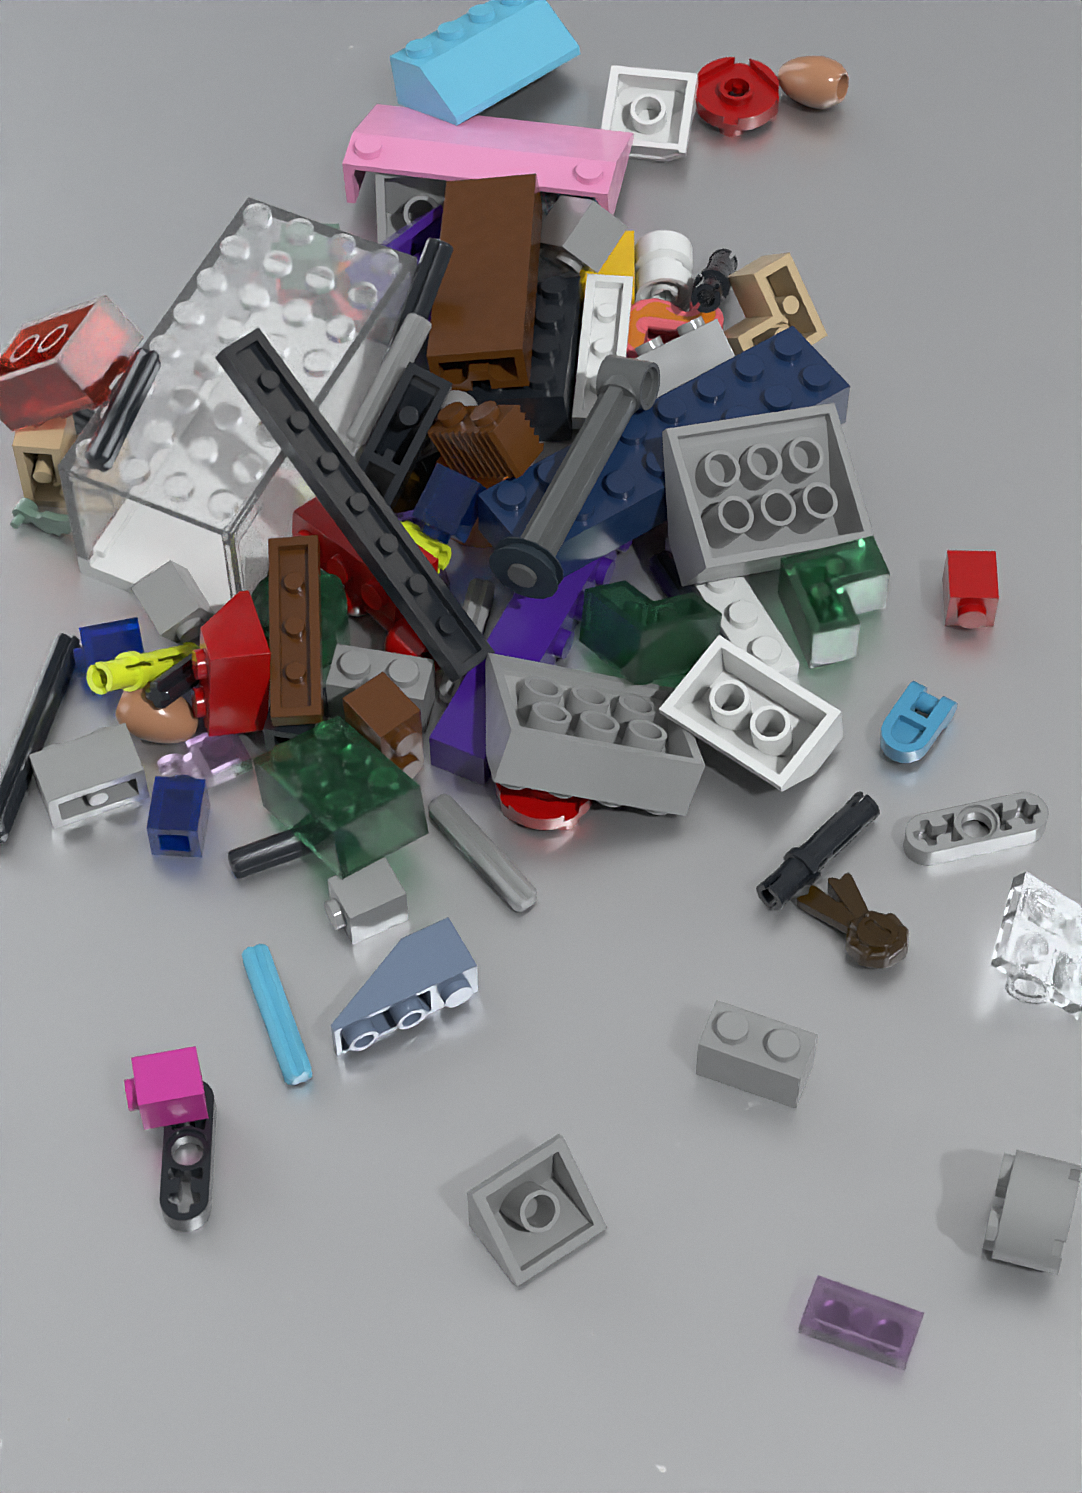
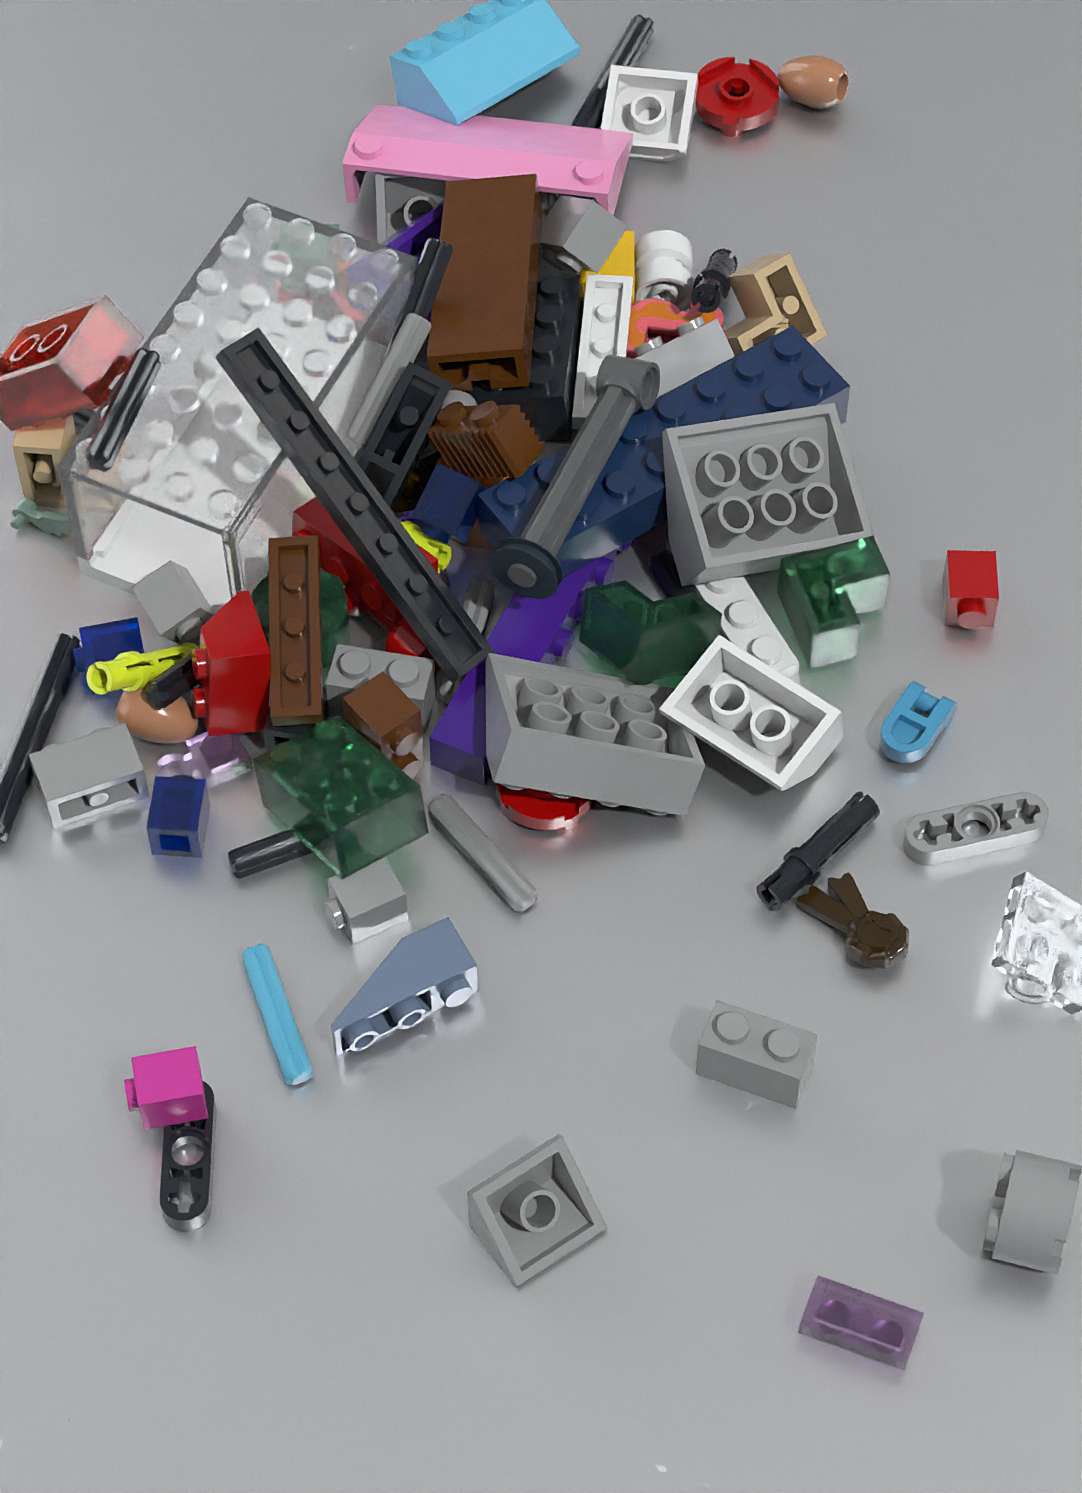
none -> black axle [571,14,654,129]

